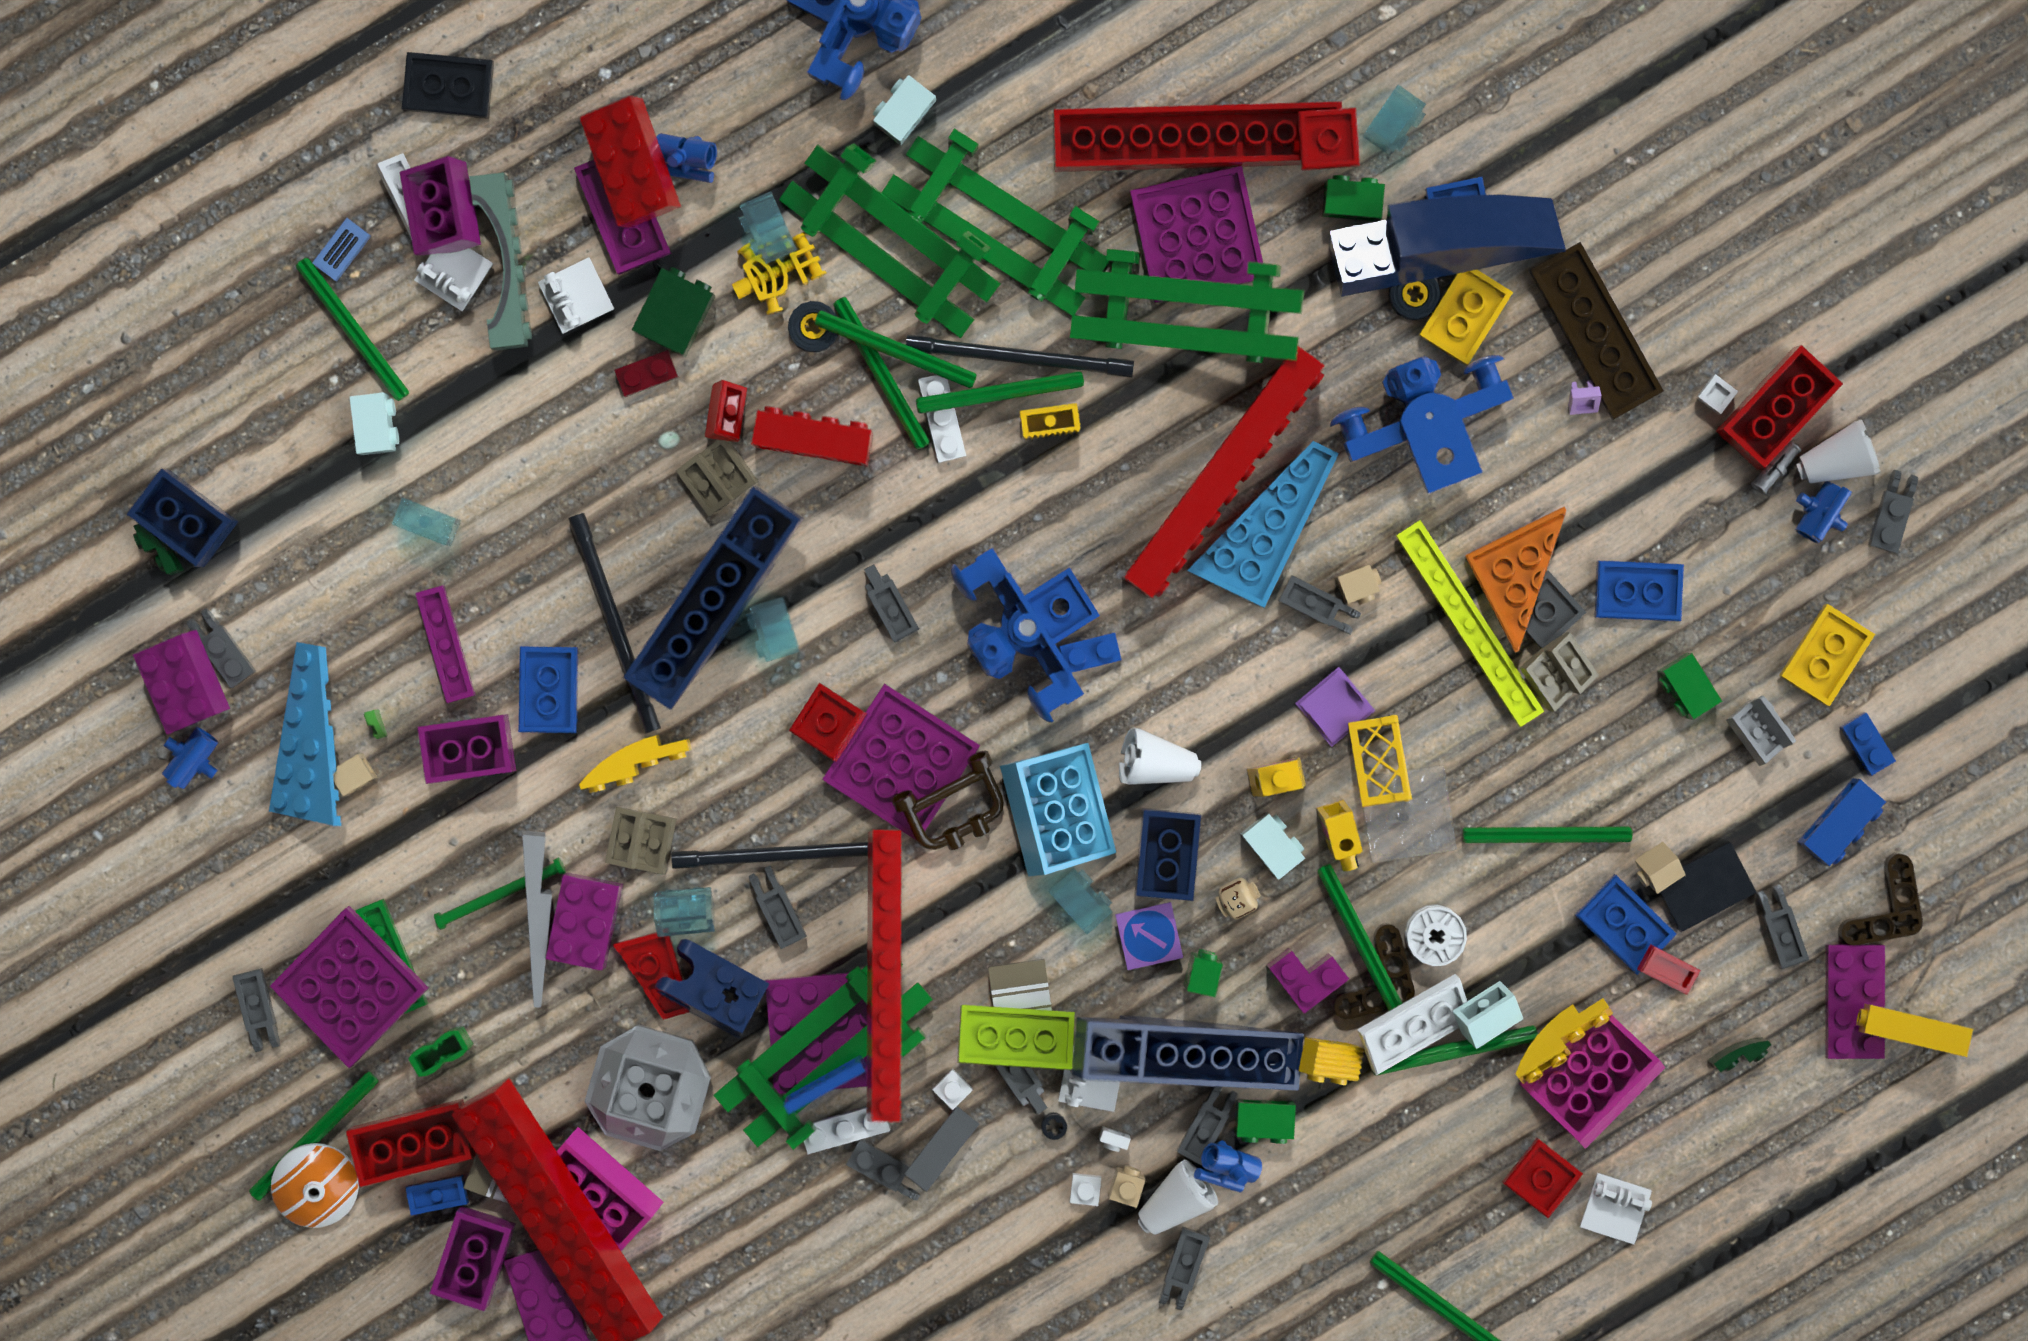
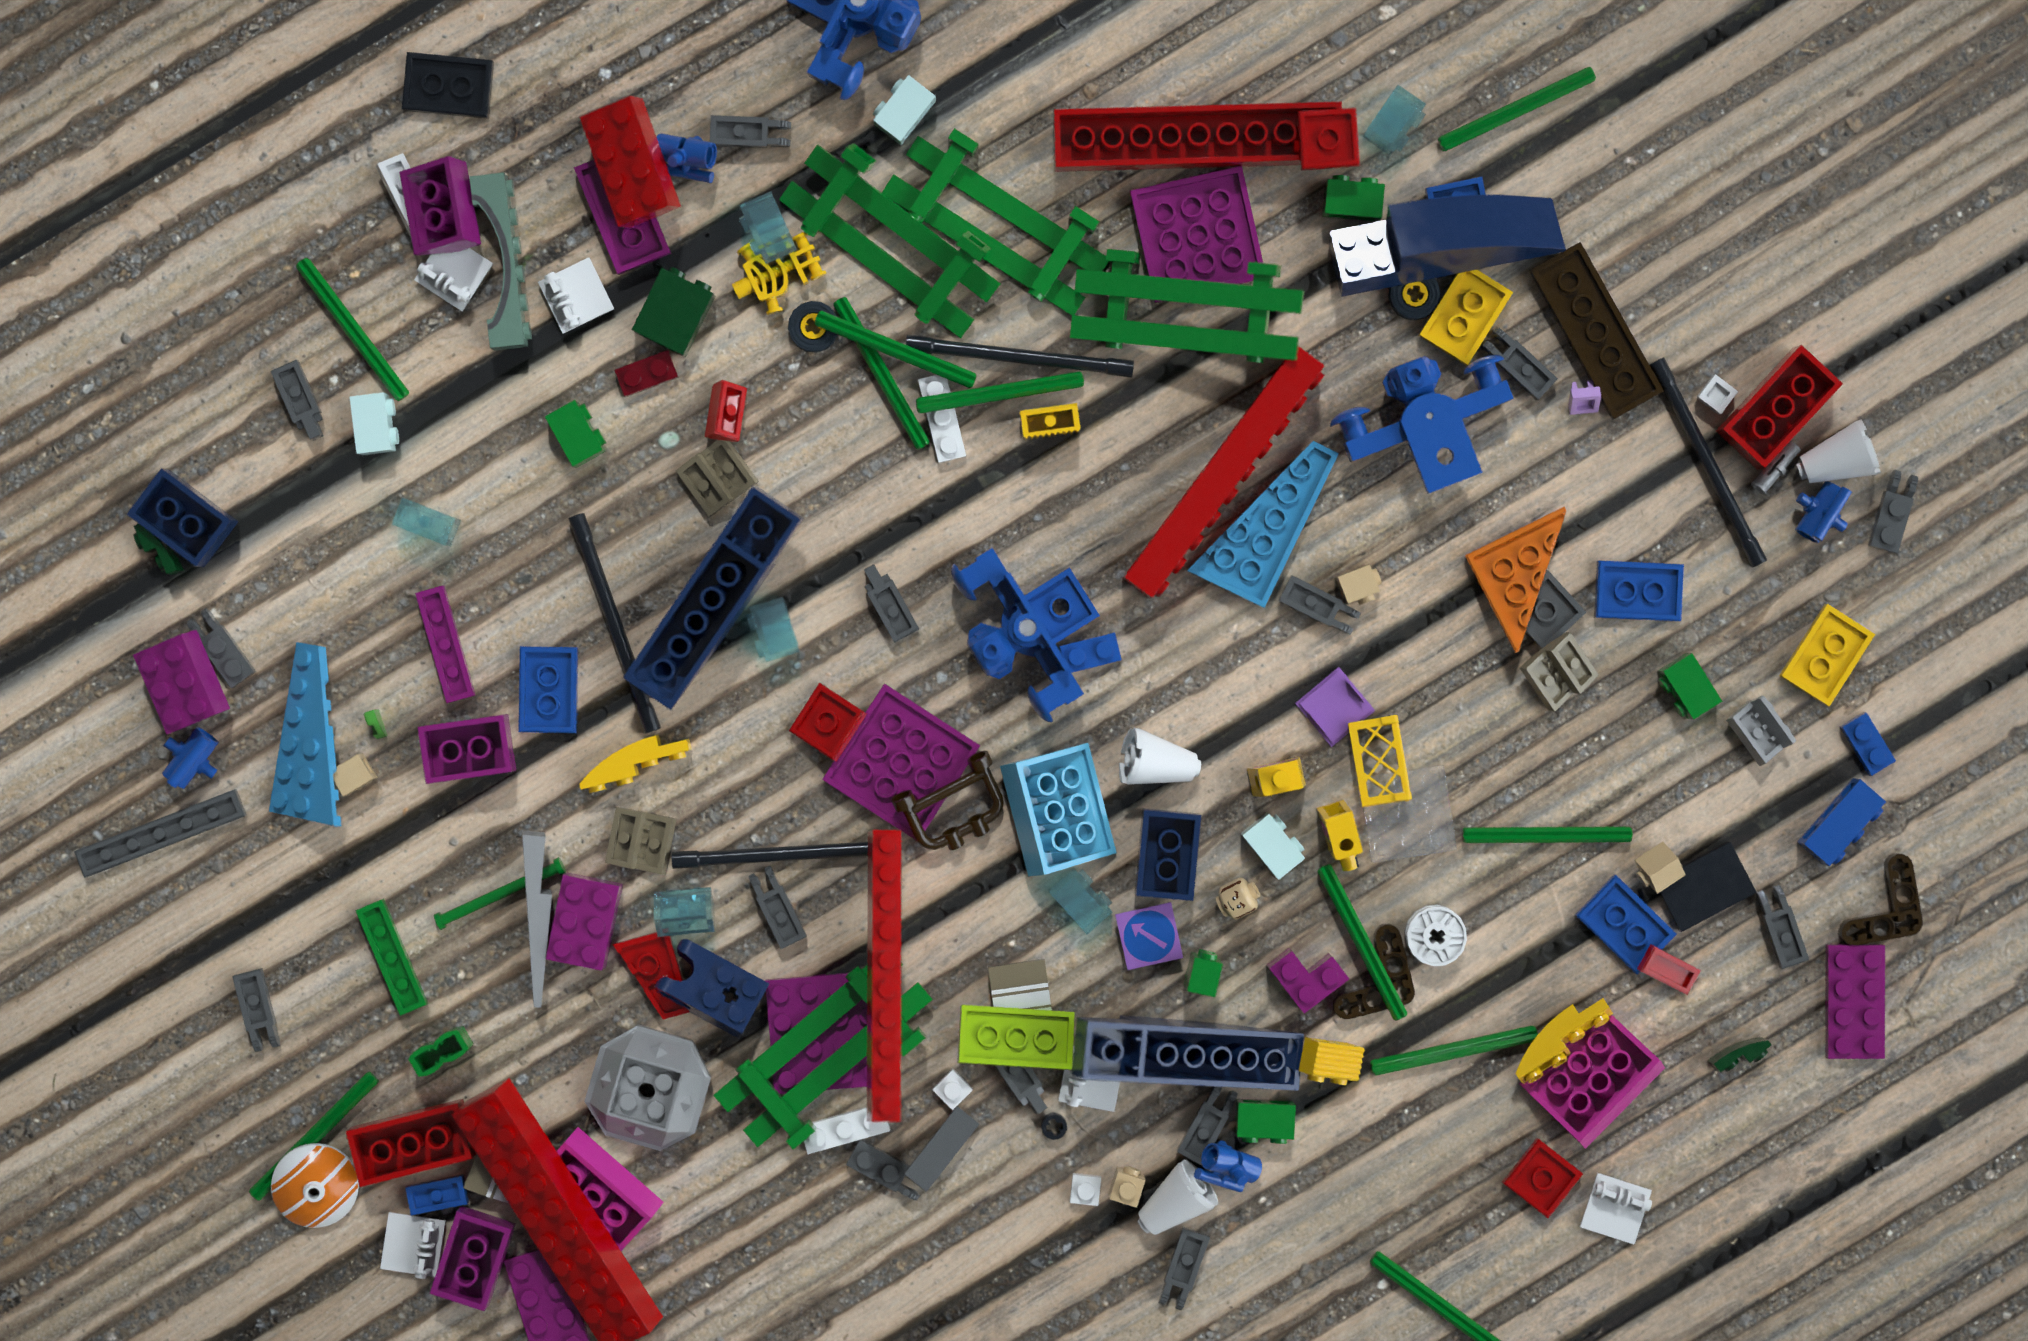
magenta plate [270,906,429,1068] -> none
medium blue tile [313,218,371,281] -> none
red brick [751,406,873,467] -> none
blue tile [784,1055,866,1114] -> none
white plate [1099,1126,1131,1152] -> none
white tile [1357,974,1467,1075] -> none
neon yellow plate [1395,520,1544,727] -> none
light aqua brick [1453,981,1523,1049] -> none
yellow slope [1856,1004,1973,1057] -> none
none -> dark grey tile [74,789,247,878]
none -> dark grey hinge [271,359,324,441]
none -> white hinge [380,1212,446,1279]
none -> green brick [544,400,607,468]
none -> dark grey hinge [710,115,791,148]
none -> green axle [1438,67,1596,152]
none -> dark grey hinge [1481,327,1558,400]
none -> black piece [1649,357,1767,568]

